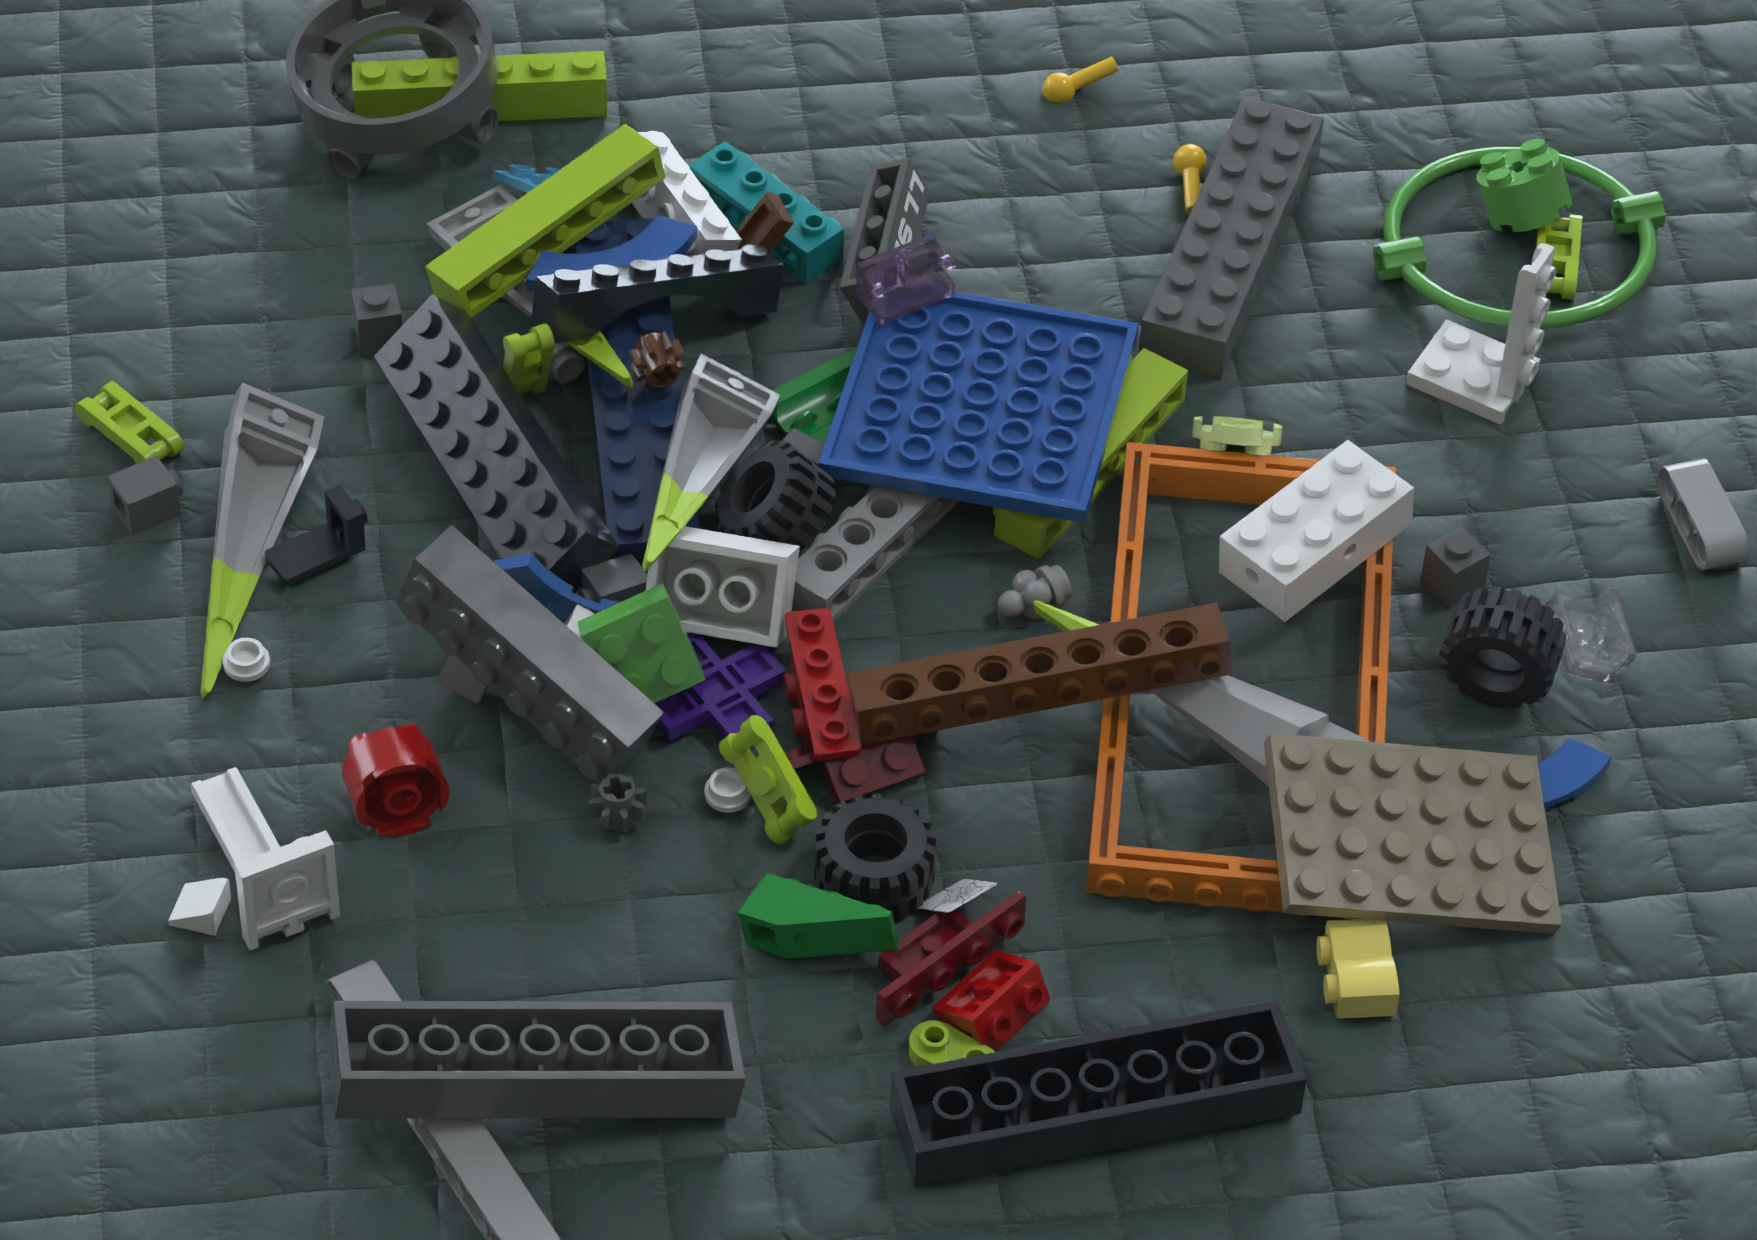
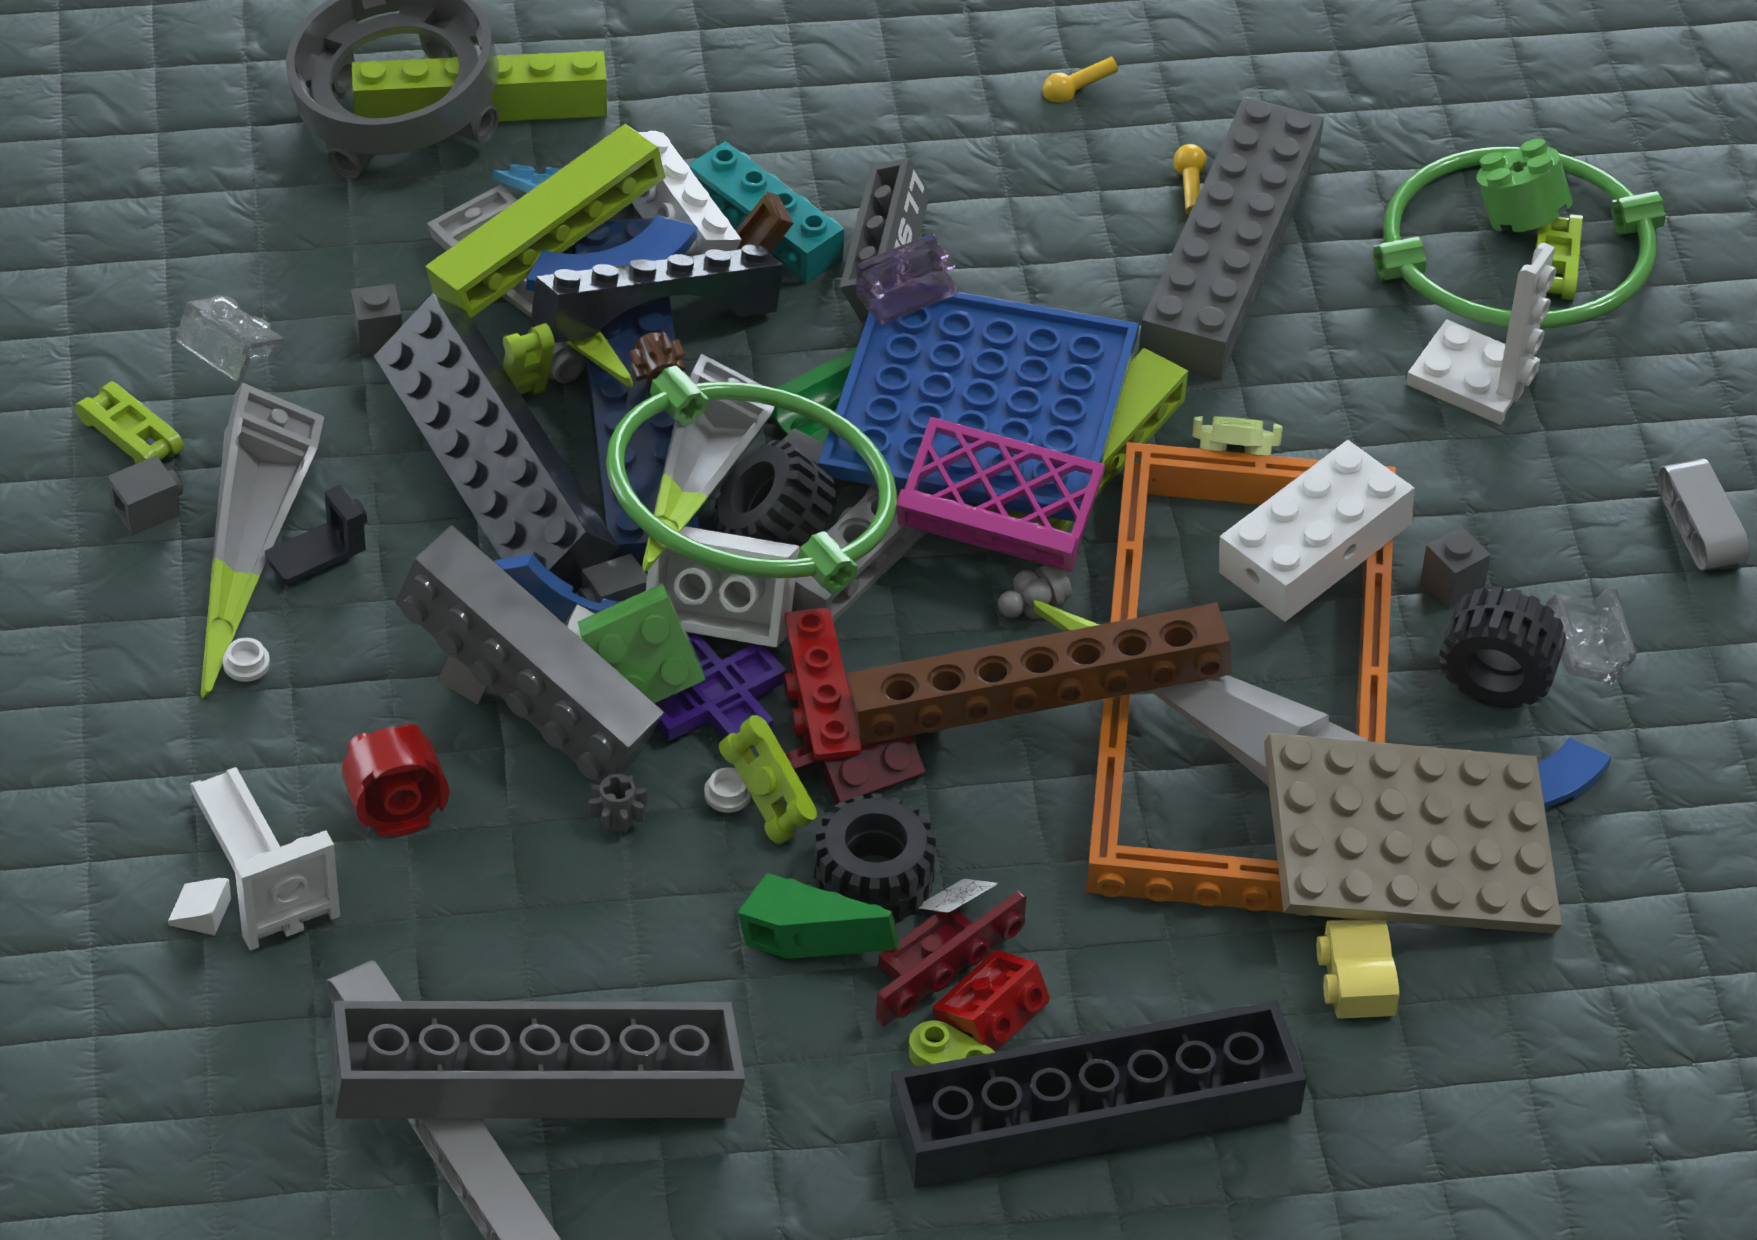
none -> clear bracket [176,295,285,381]
none -> bright green piece [606,366,897,594]
none -> dark pink fence [896,417,1105,572]

